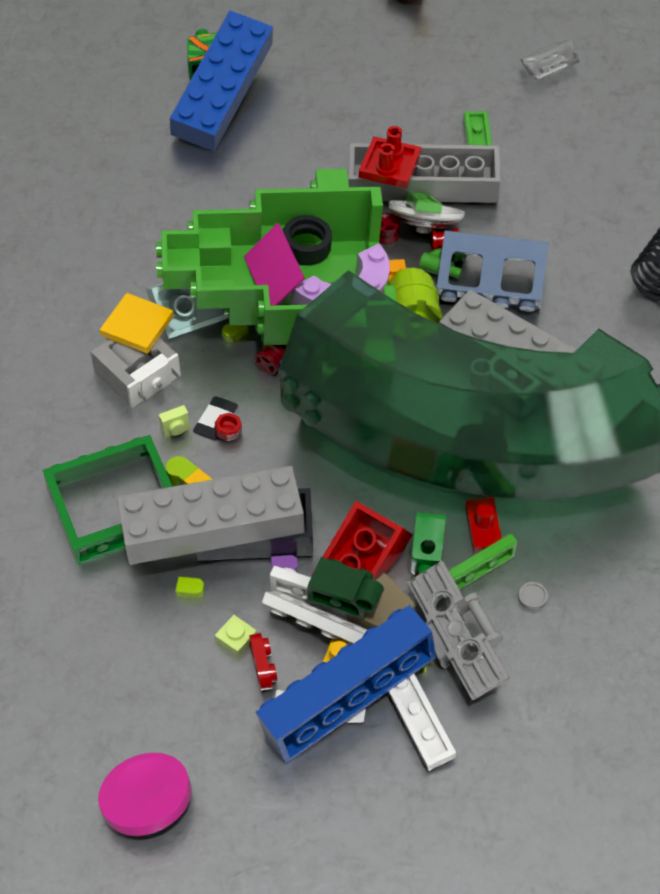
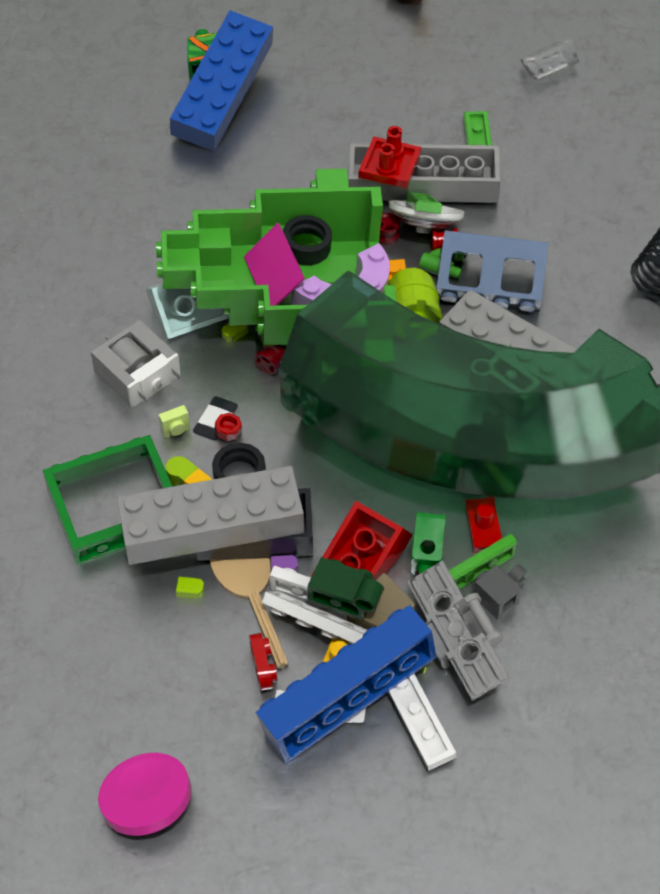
yellow tile [100,293,174,354] -> none
yellowish green plate [215,615,257,657] -> none
light grey piece [518,582,548,610] -> none
none -> tan piece [210,557,289,670]
none -> black tyre [212,443,266,479]
none -> dark grey brick [474,564,527,620]

